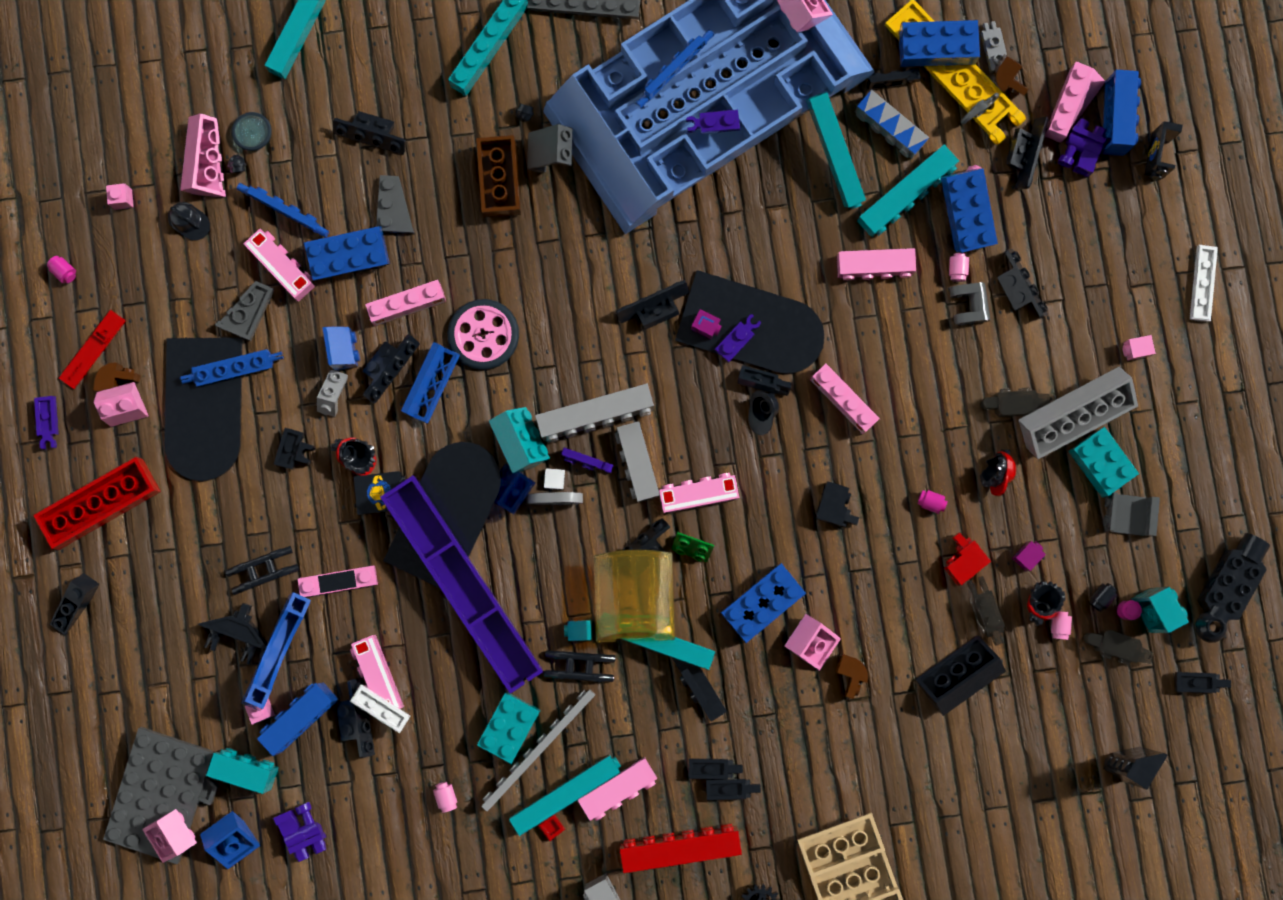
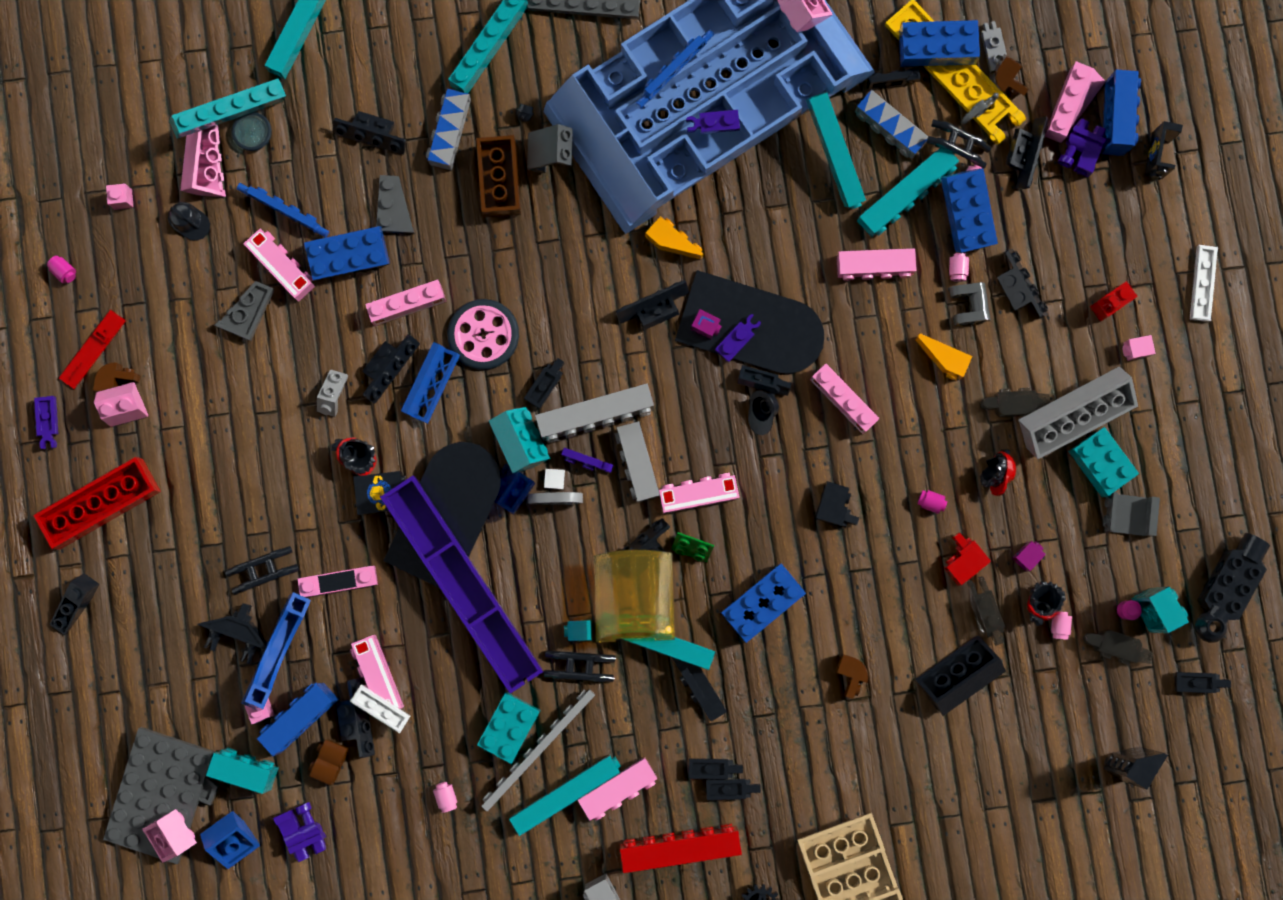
black piece [164,337,243,482] -> none
blue plate [181,349,284,386] -> none
black plate [227,155,247,173] -> none
black plate [274,428,316,470] -> none
slope [322,327,360,371] -> none
red tile [538,814,565,842] -> none
bright pink slope [785,614,841,671] -> none
black brick [1089,583,1118,612] -> none
none -> teal brick [169,78,286,139]
none -> reddish brown brick [309,739,350,785]
none -> light grey brick [426,89,471,170]
none -> black hinge [524,358,565,409]
none -> light orange slope [645,216,703,260]
none -> light orange slope [915,333,972,381]
none -> black piece [926,119,991,169]
none -> red hinge [1090,281,1138,322]

